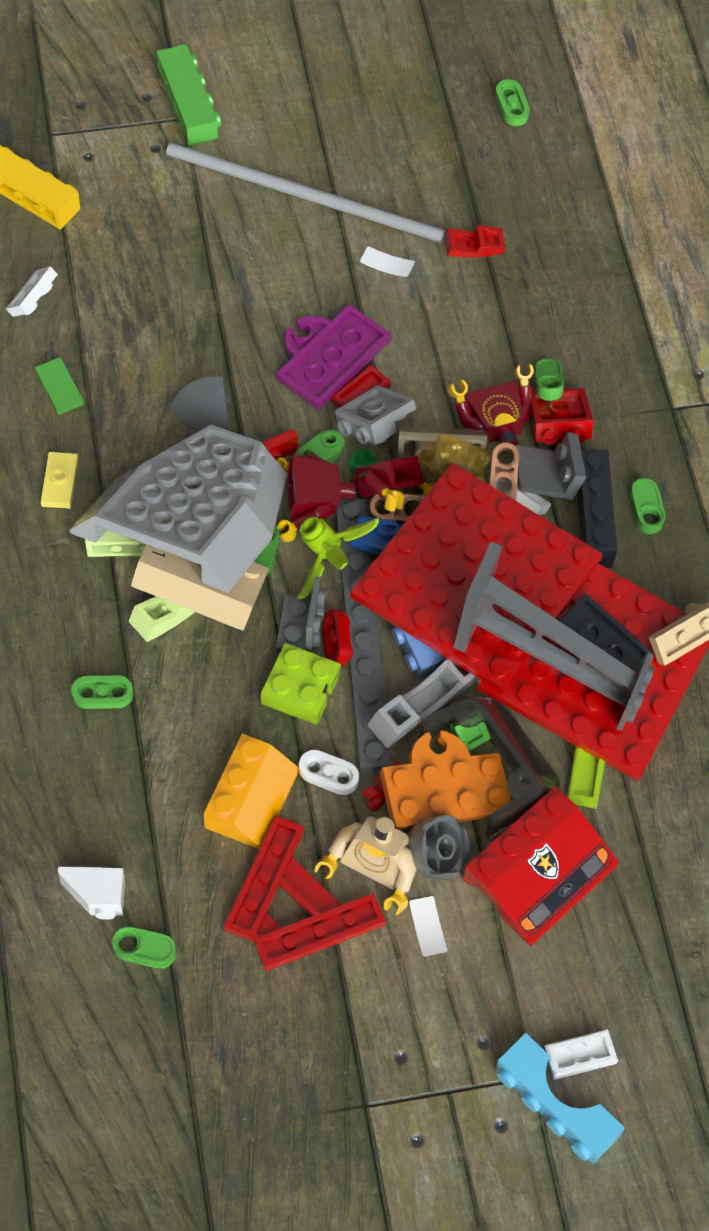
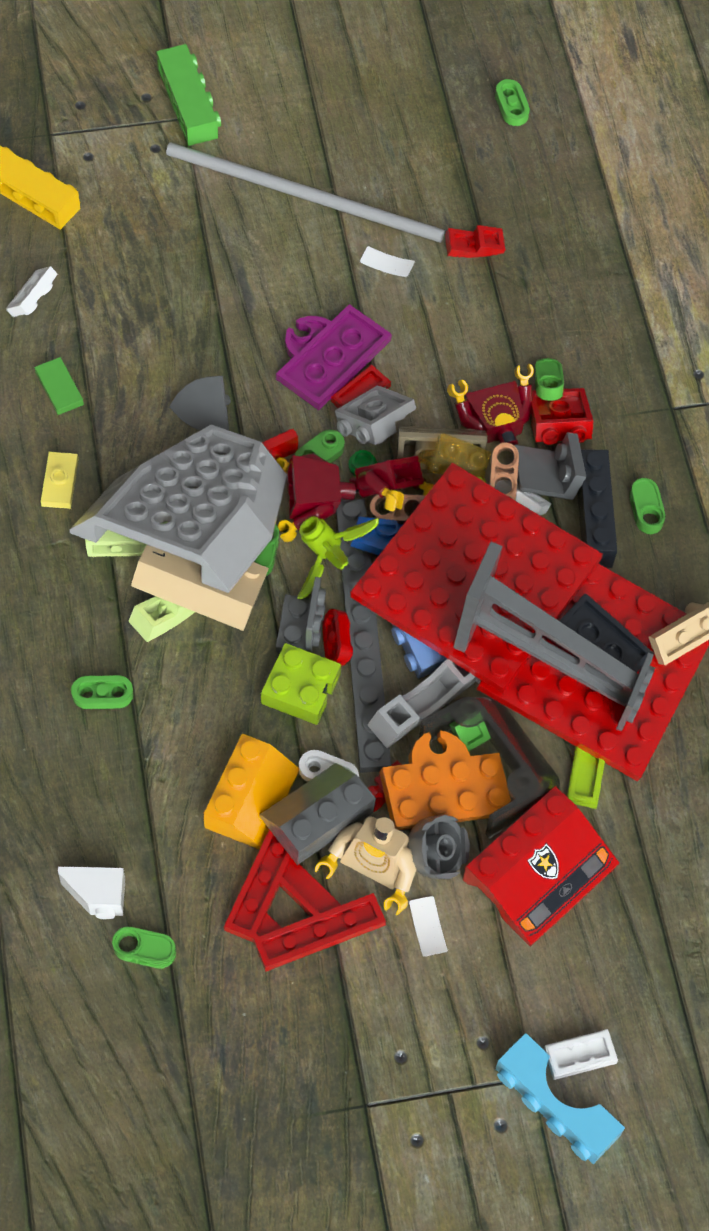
none -> dark grey slope [260,763,376,865]

